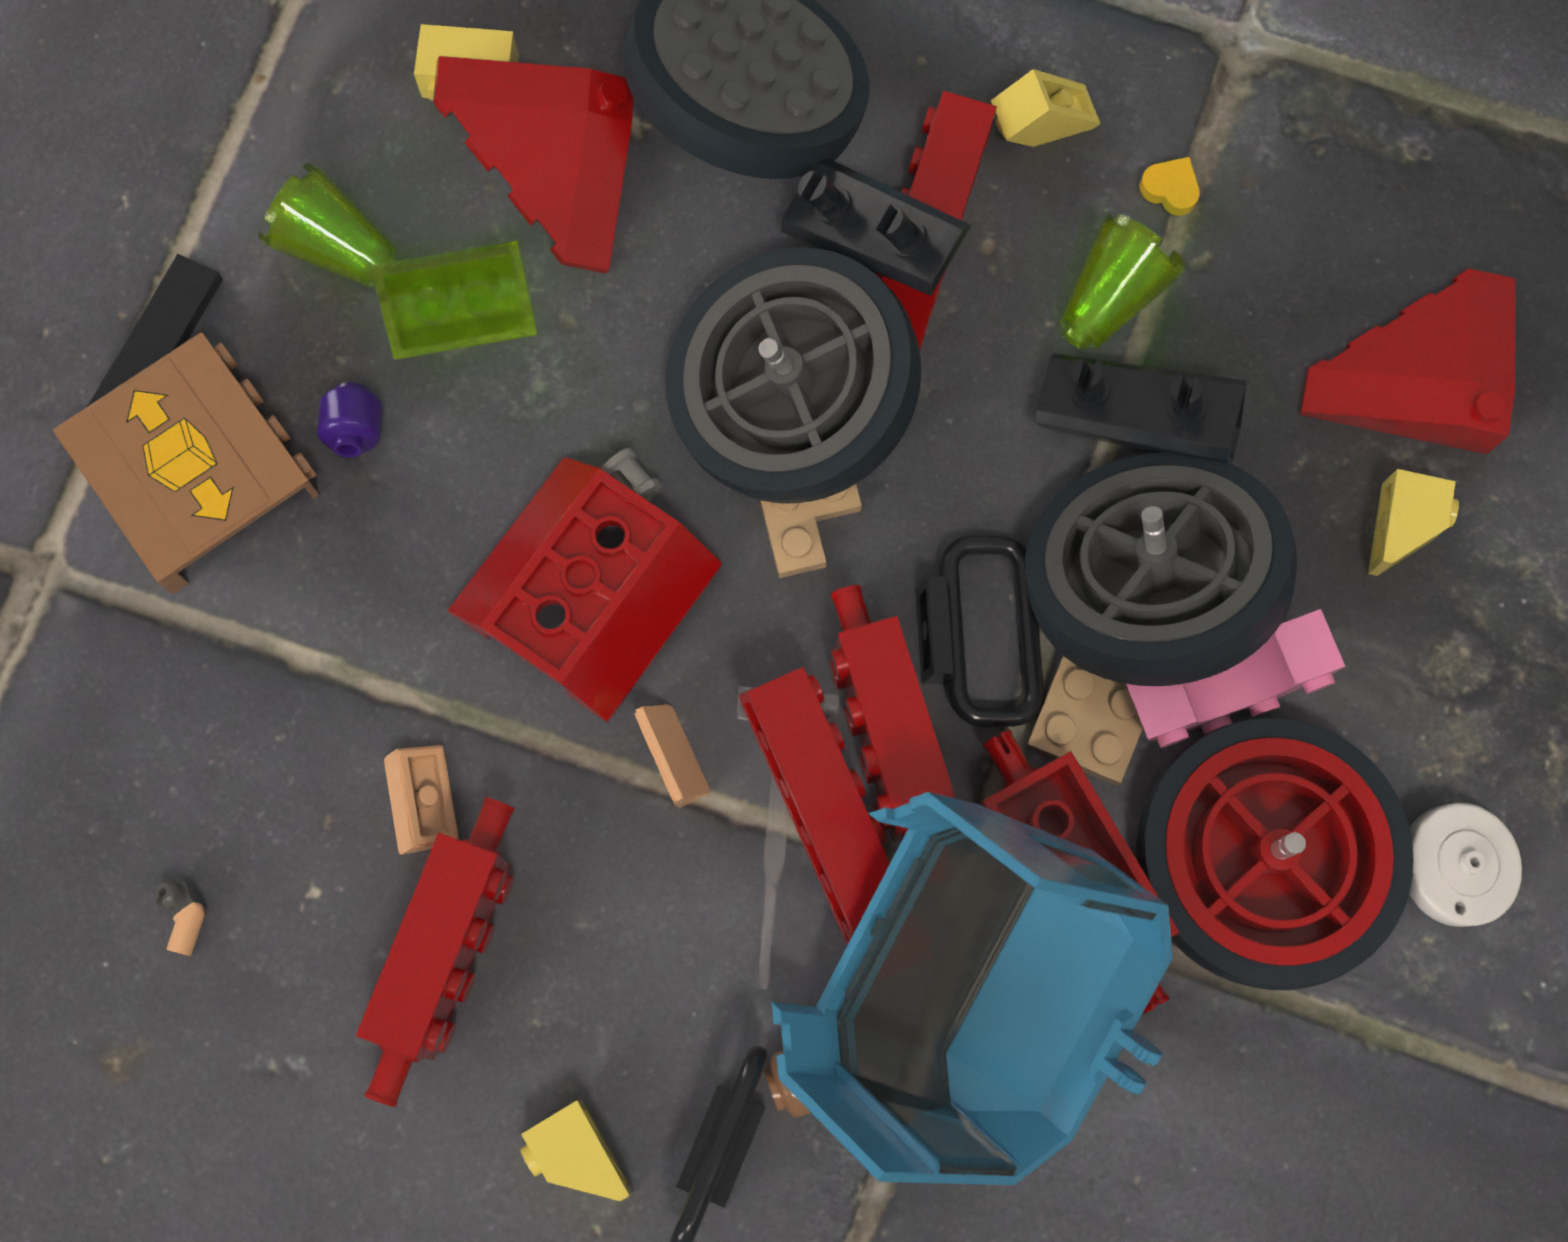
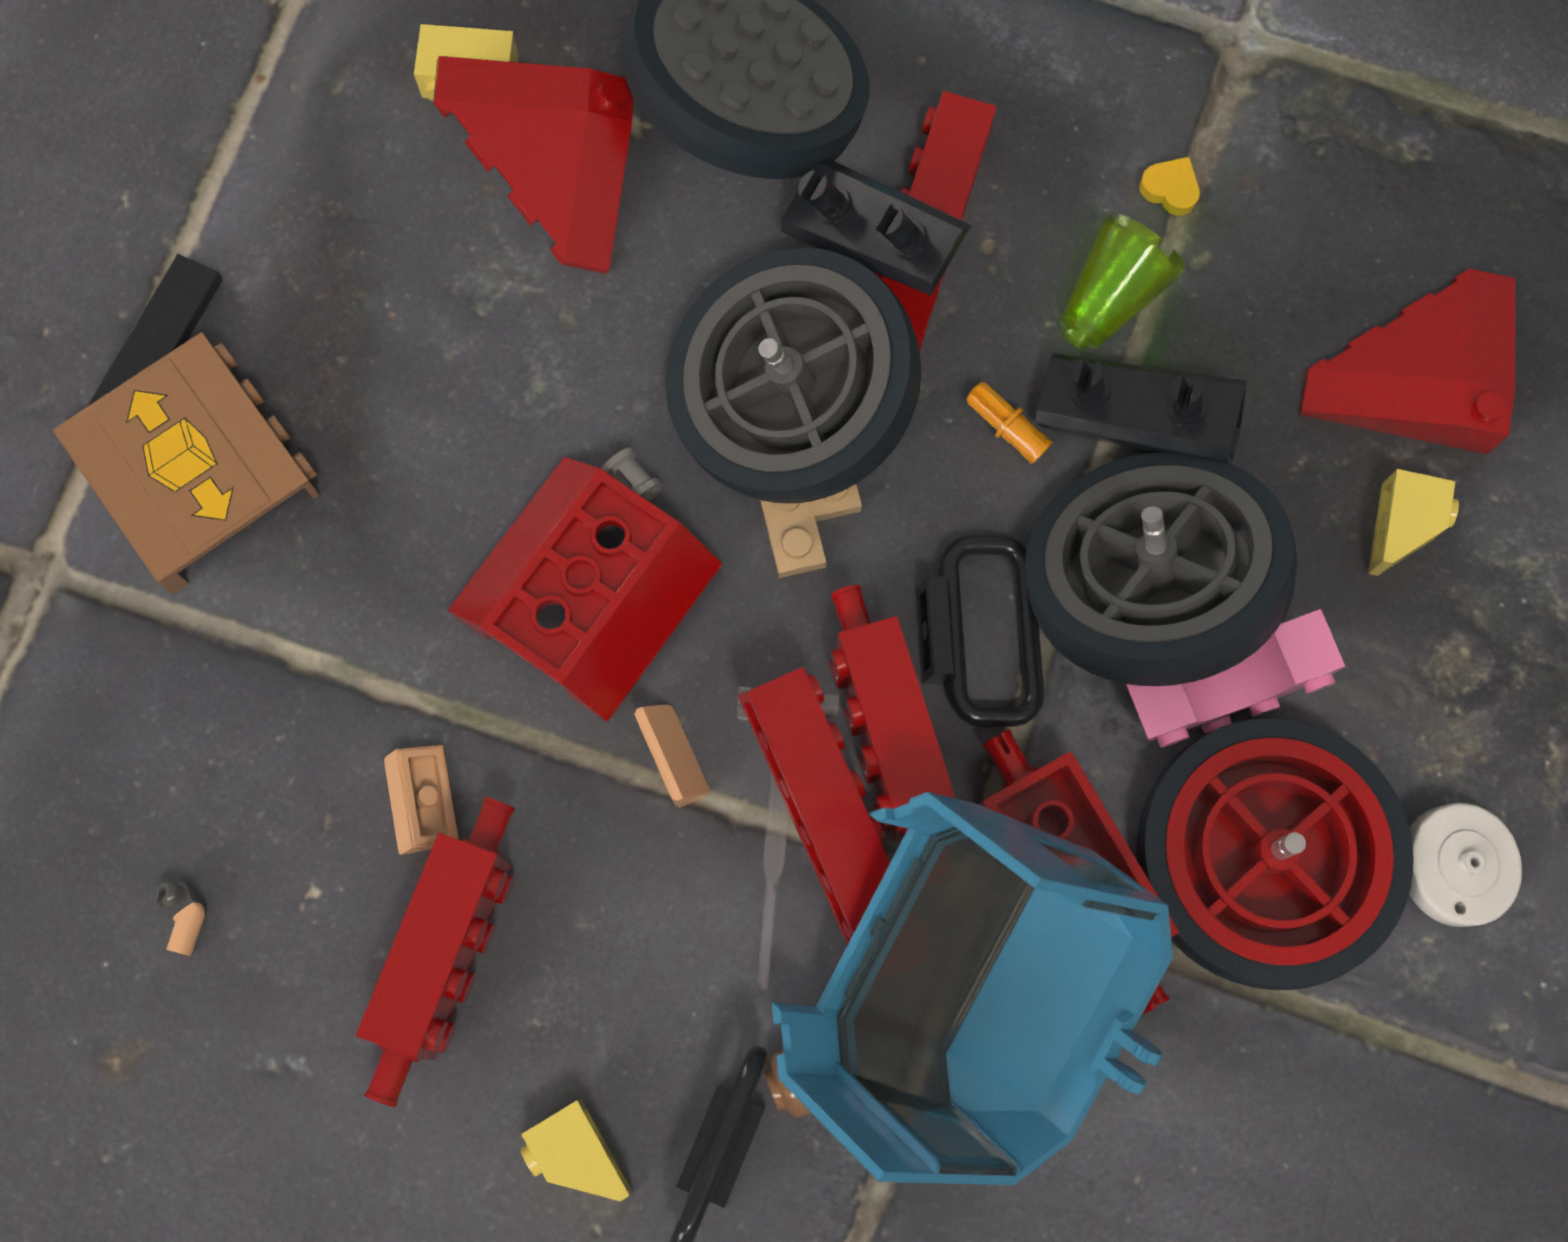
clear neon green cone [258,162,399,288] -> none
dark purple head [317,382,383,458] -> none
clear neon green slope [371,241,537,360] -> none
light yellow slope [991,69,1101,147] -> none
tan plate [1026,656,1143,786] -> none
none -> light orange axle [966,382,1053,465]

